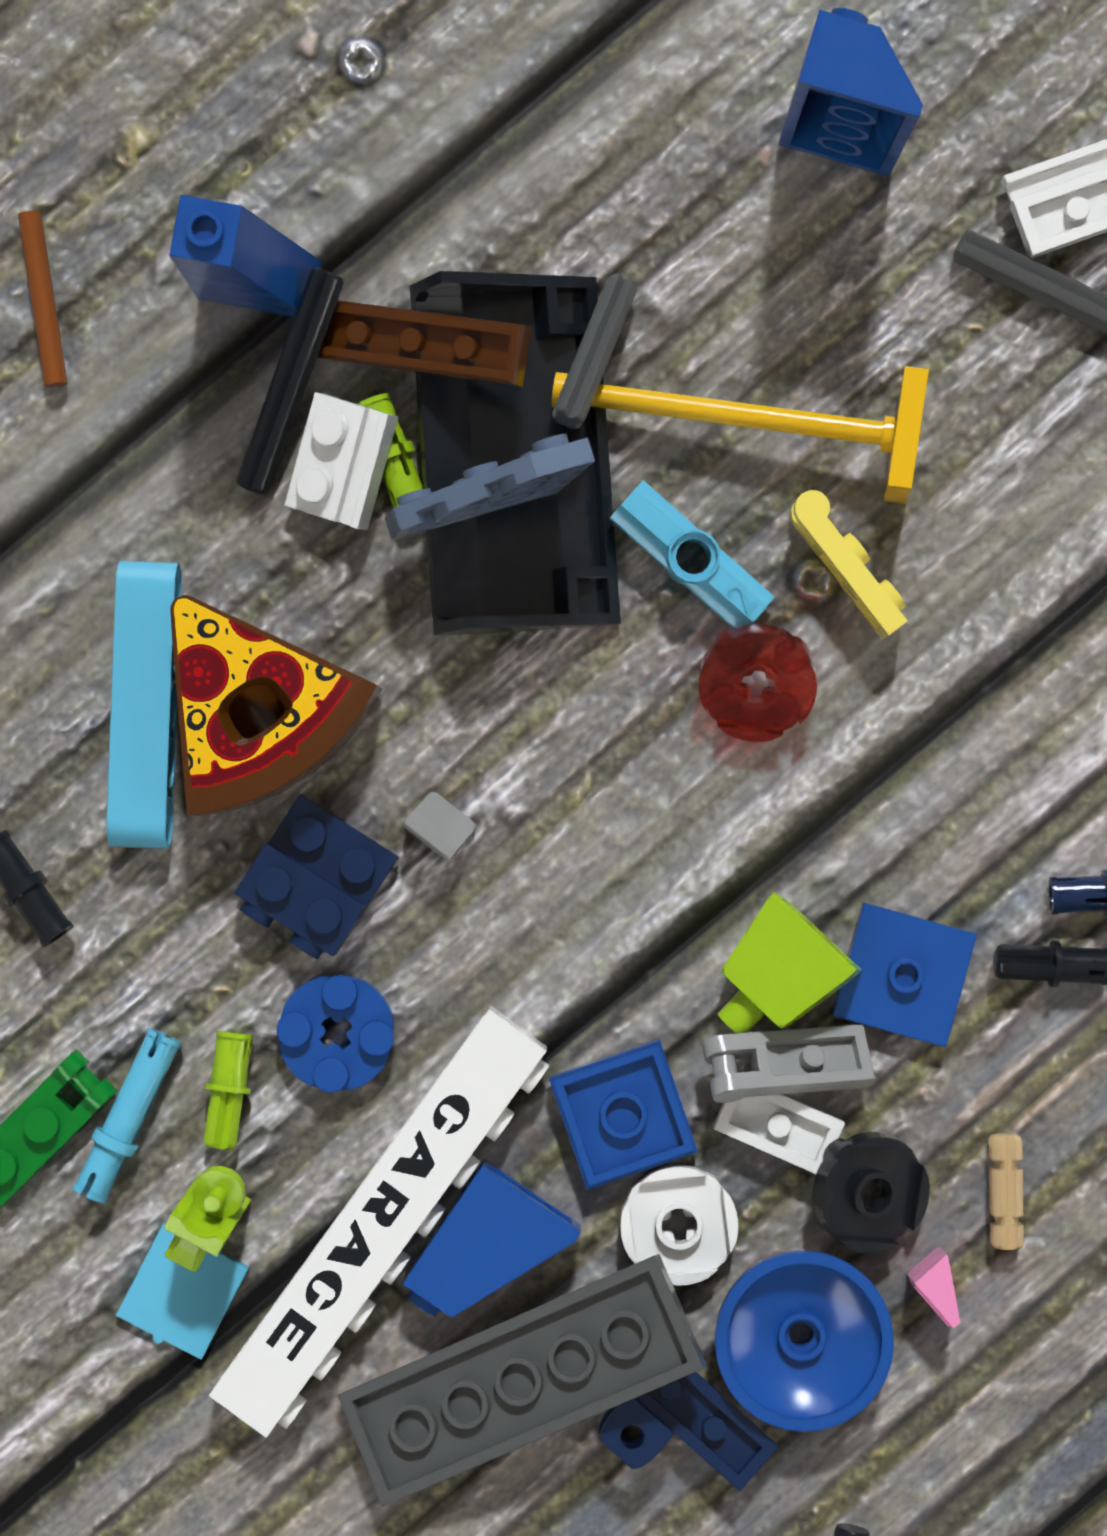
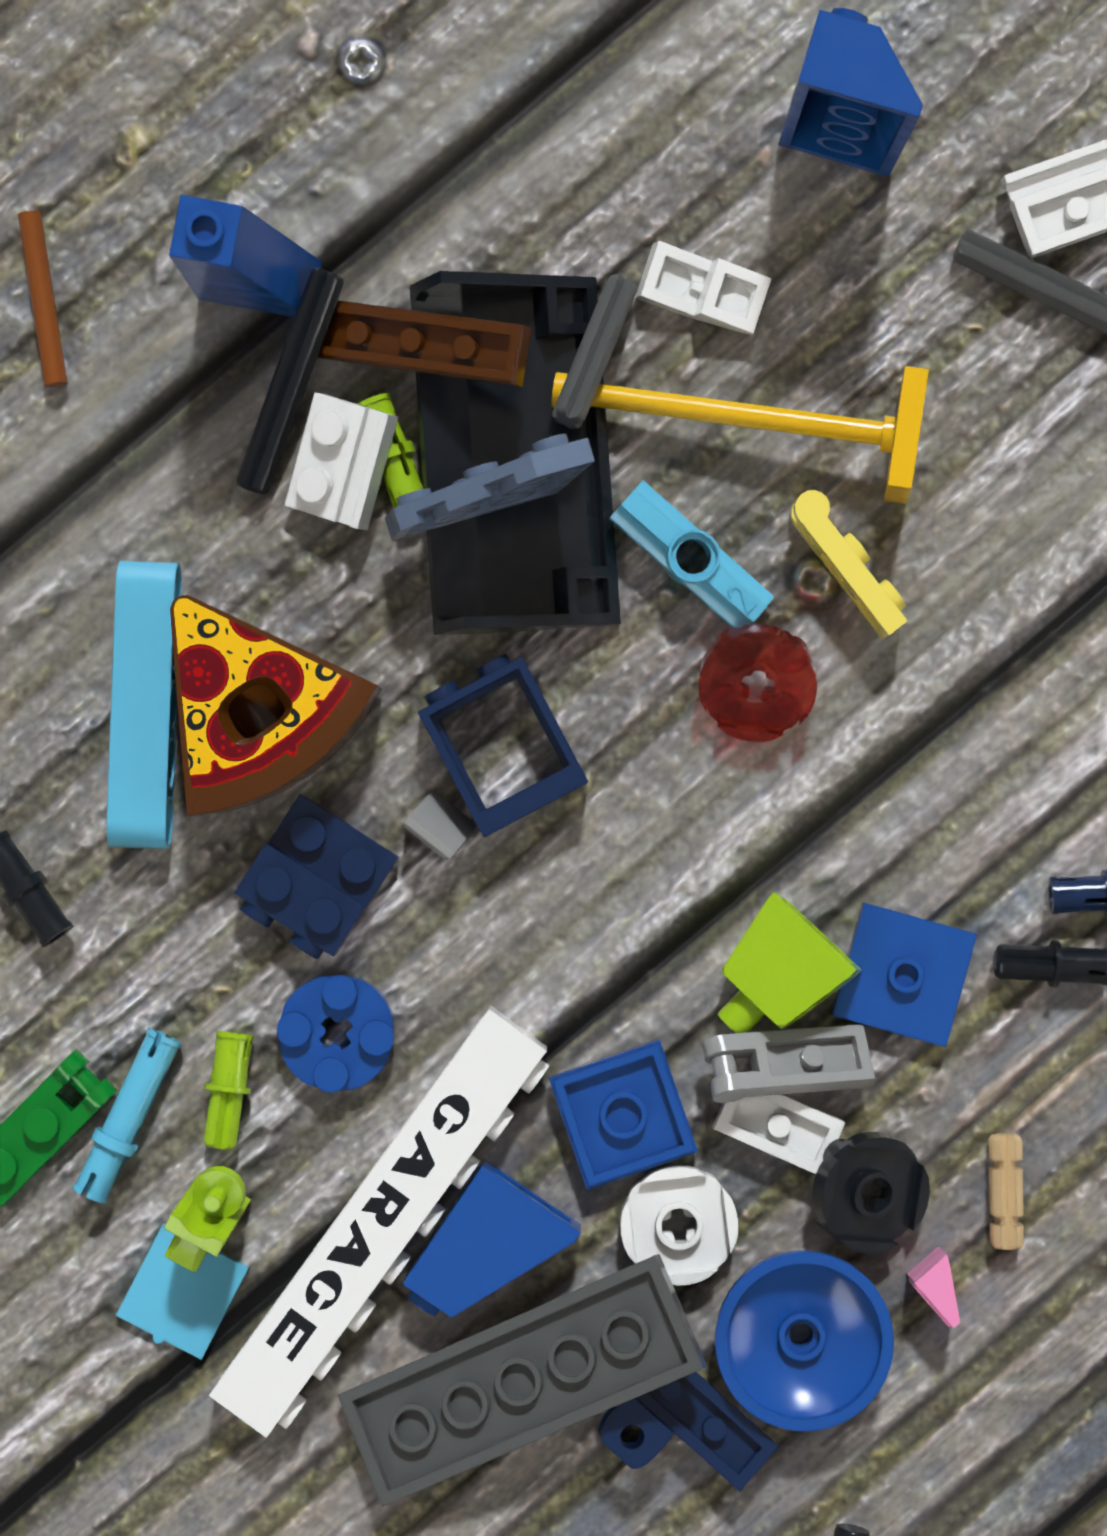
none -> dark blue window [418,653,588,837]
none -> white slope [635,241,772,335]

